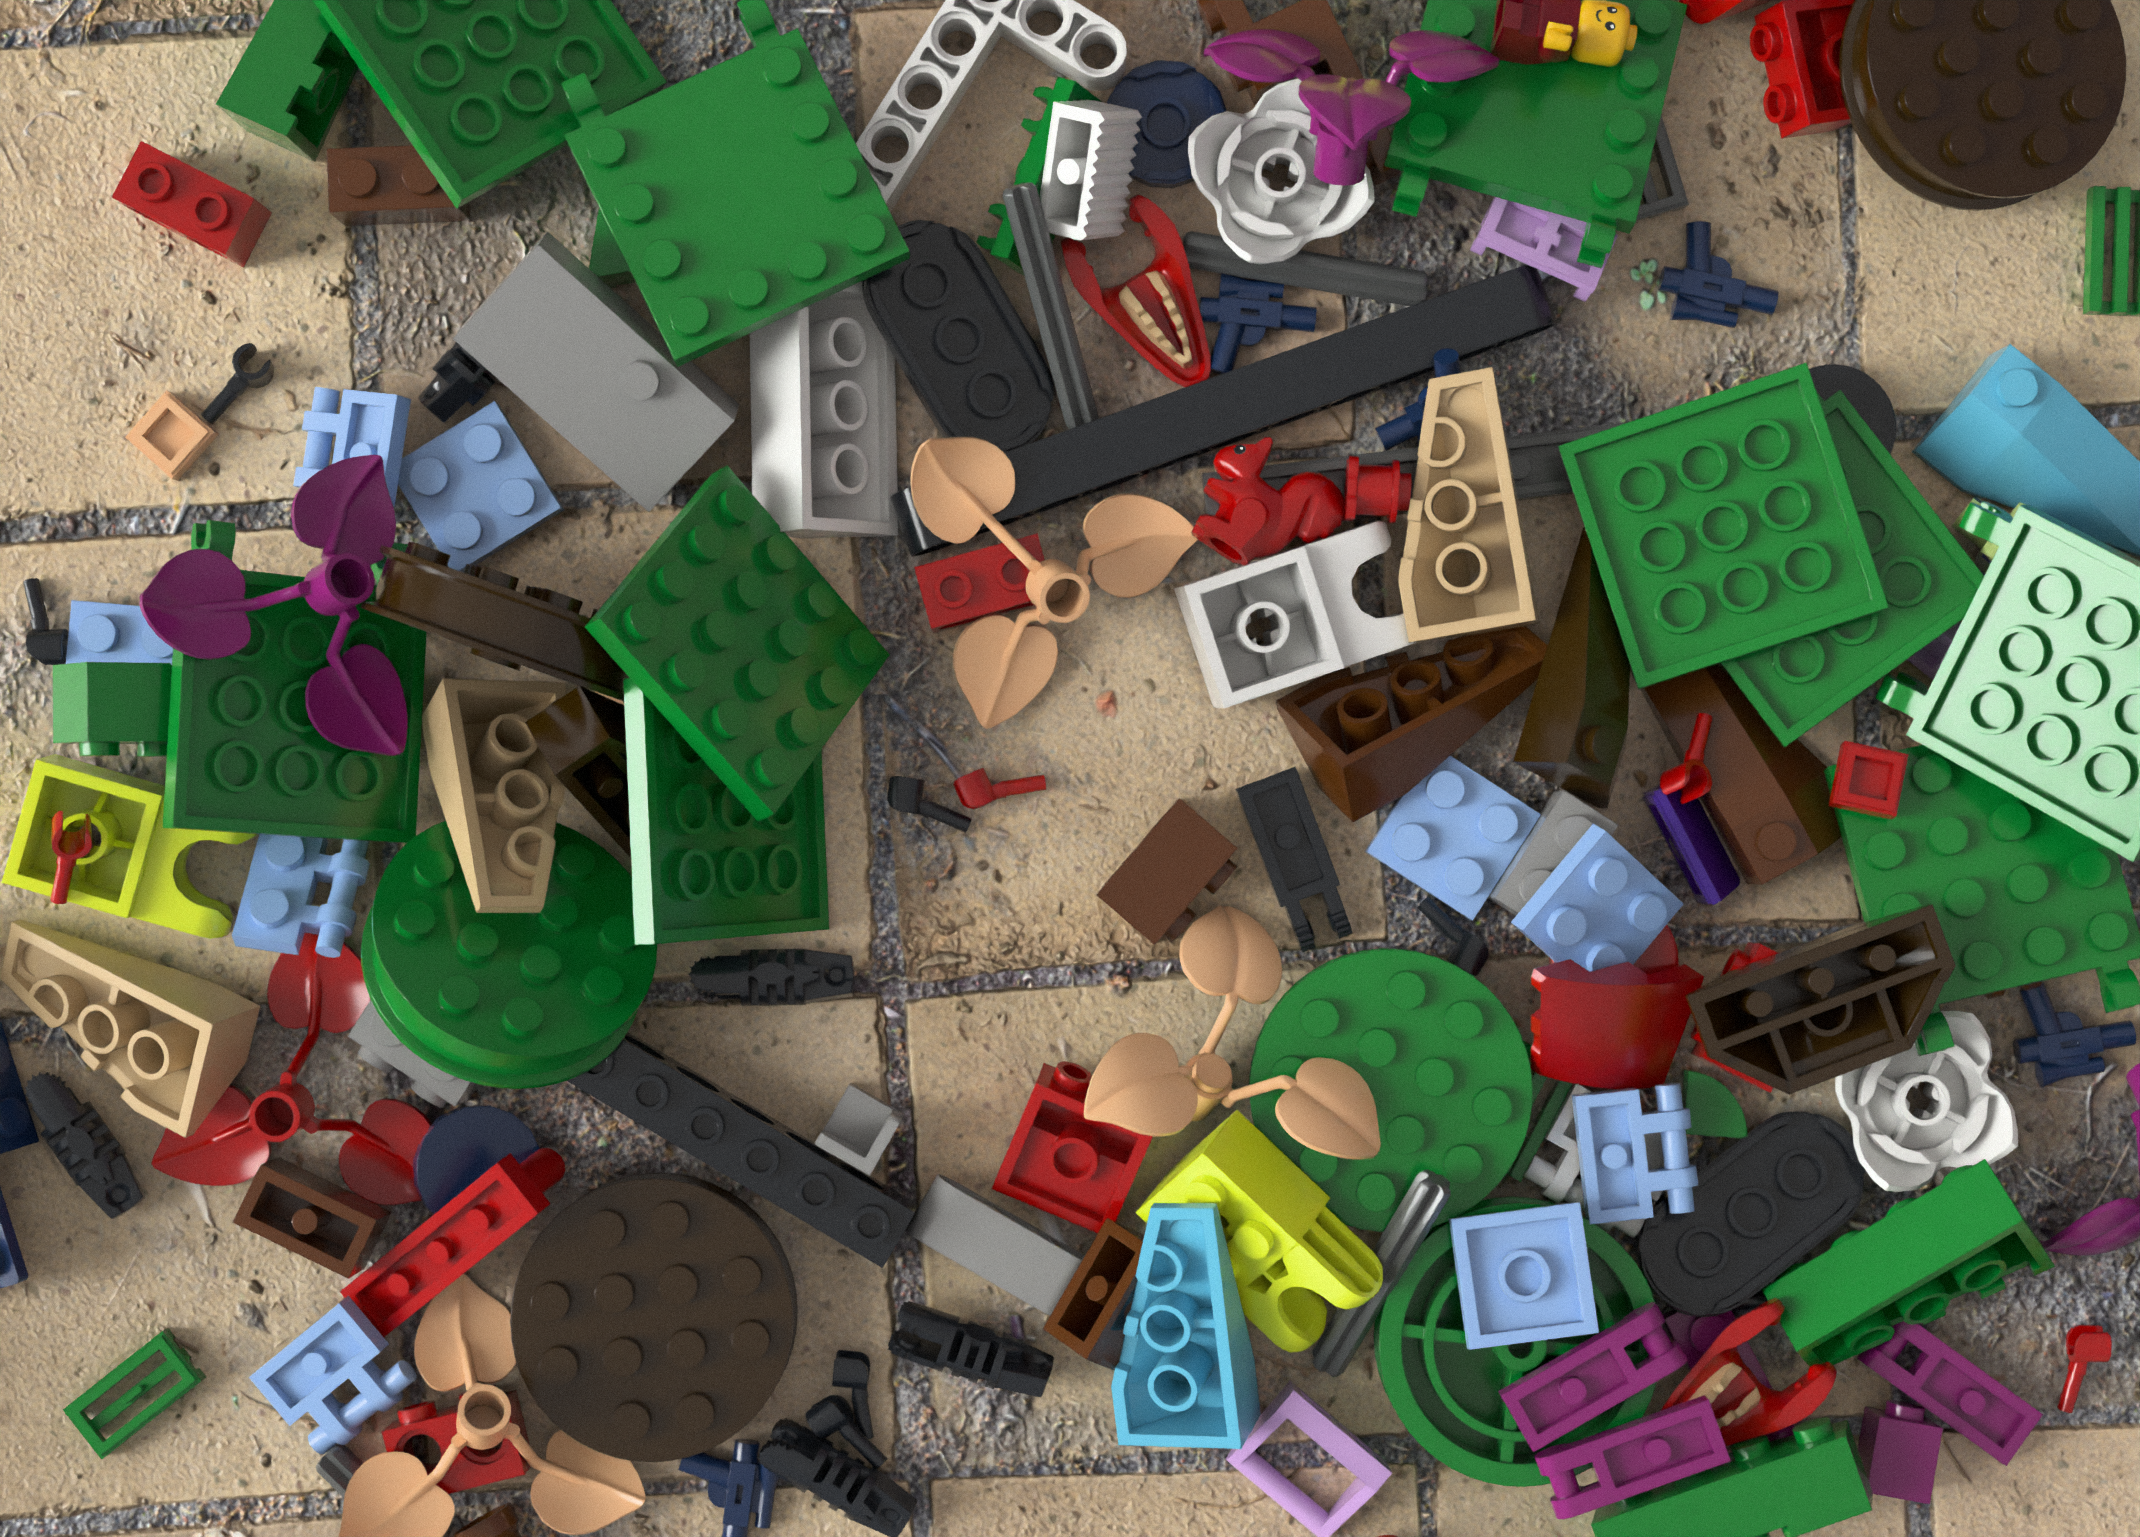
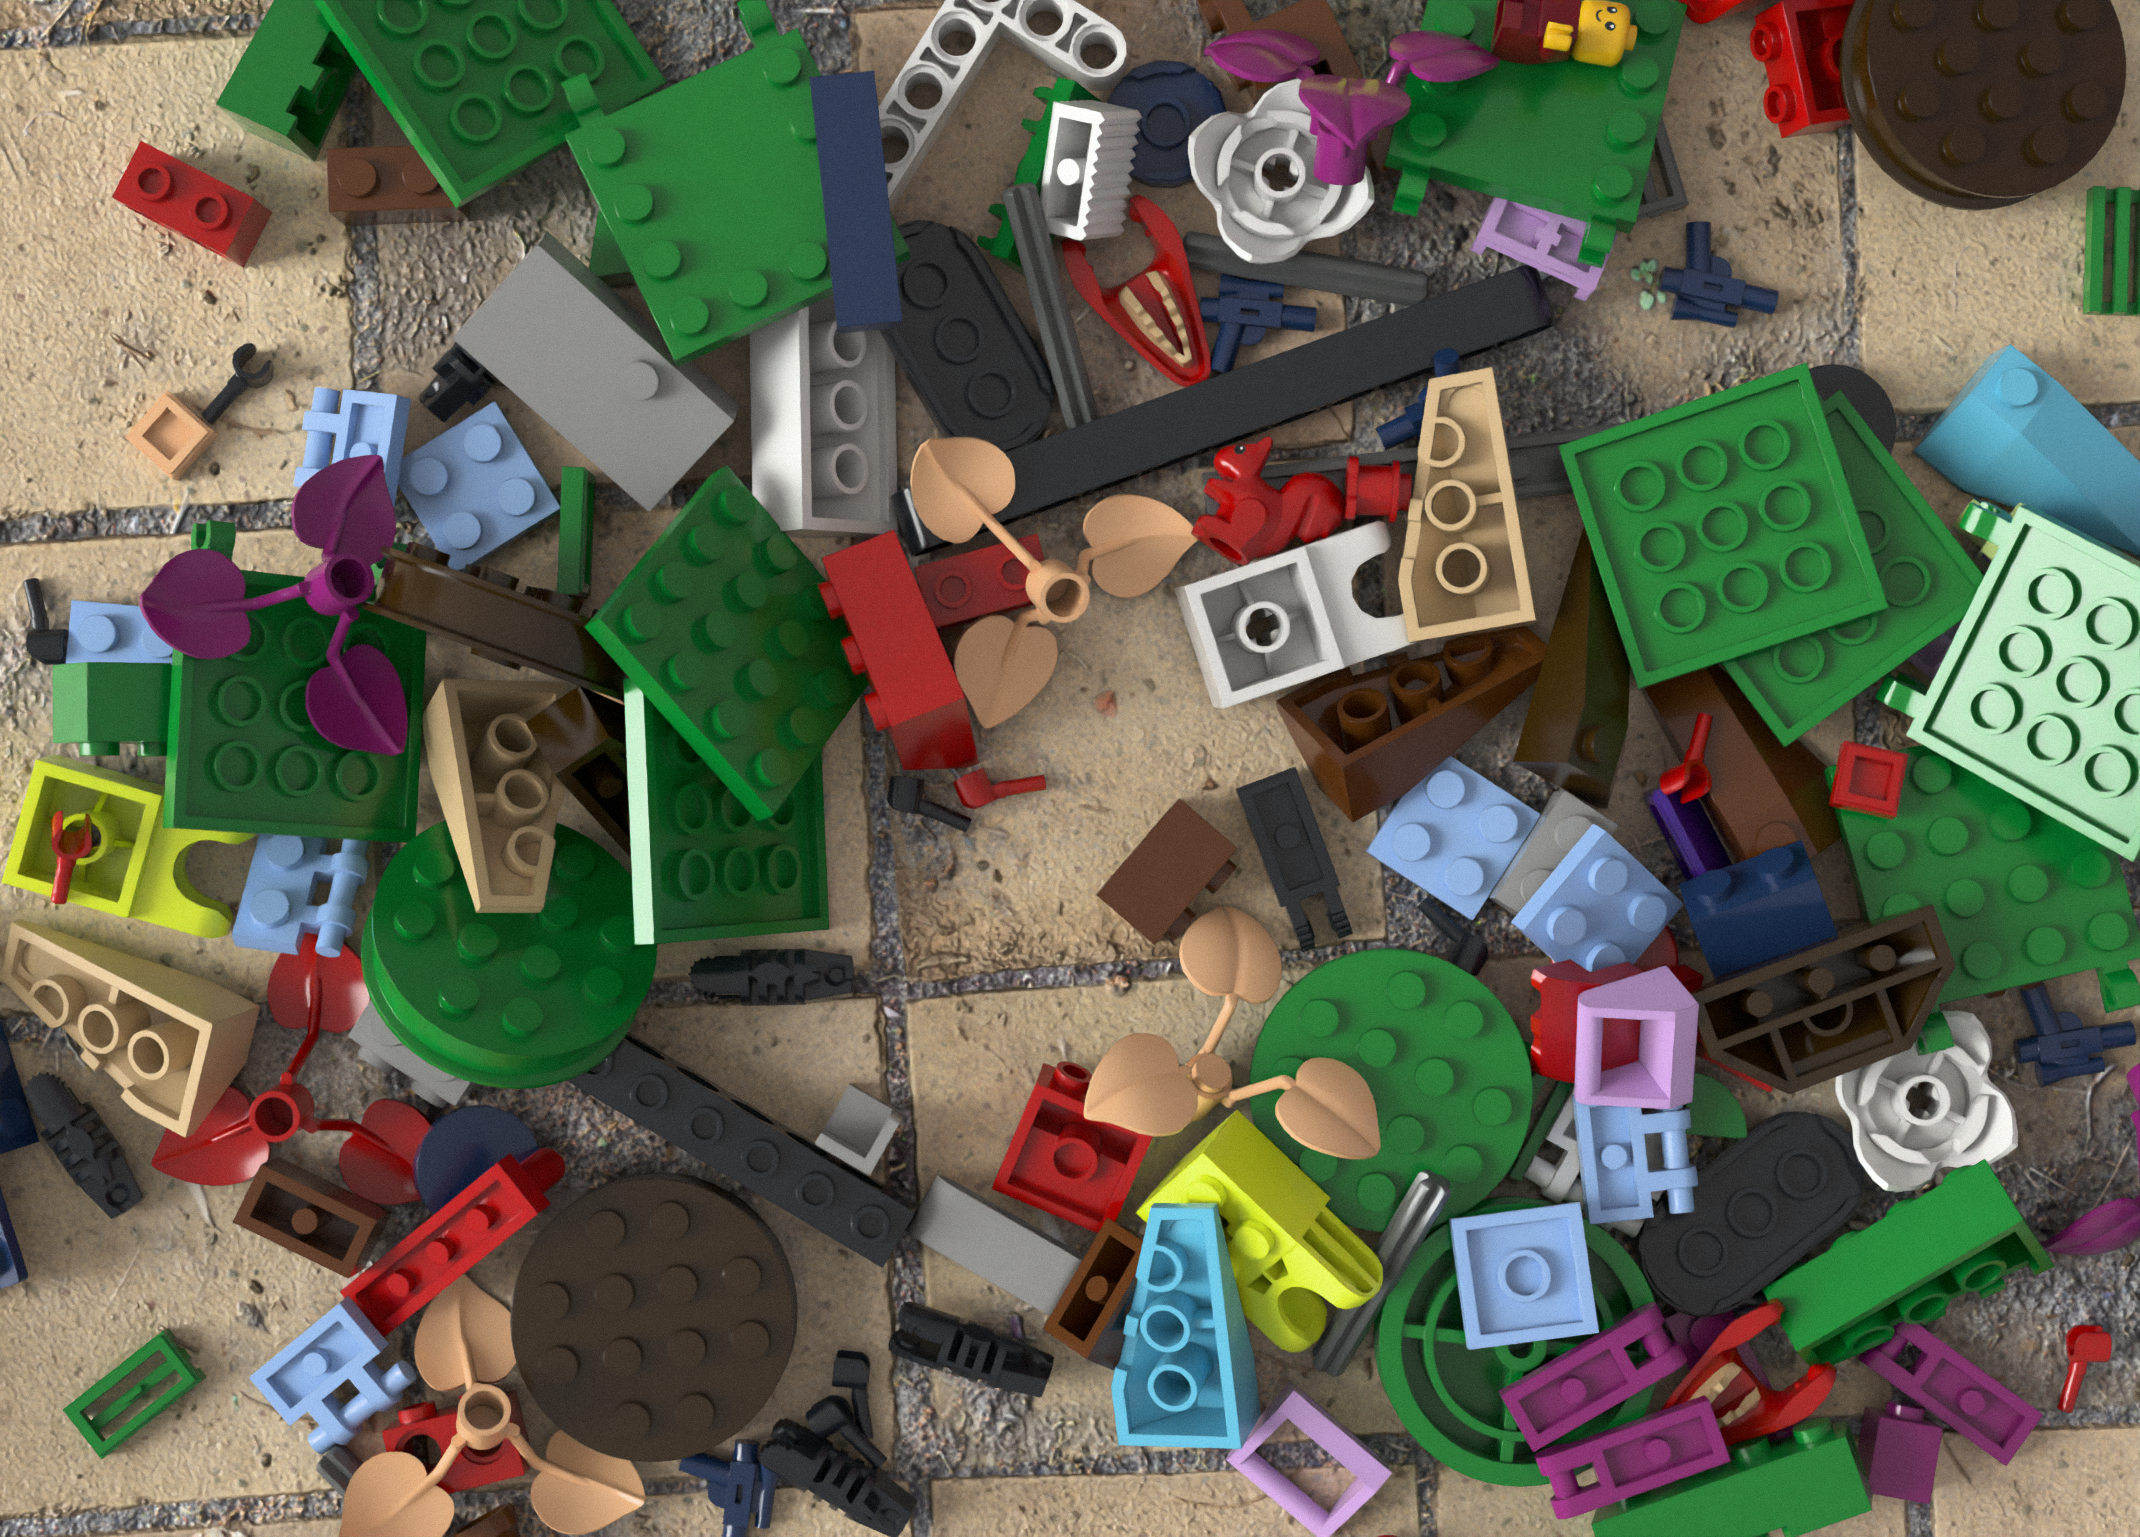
none -> green tile [557,466,596,599]
none -> dark blue tile [809,71,903,334]
none -> red wedge [817,530,979,770]
none -> lavender tile [1574,966,1699,1109]
none -> dark blue brick [1679,840,1838,978]

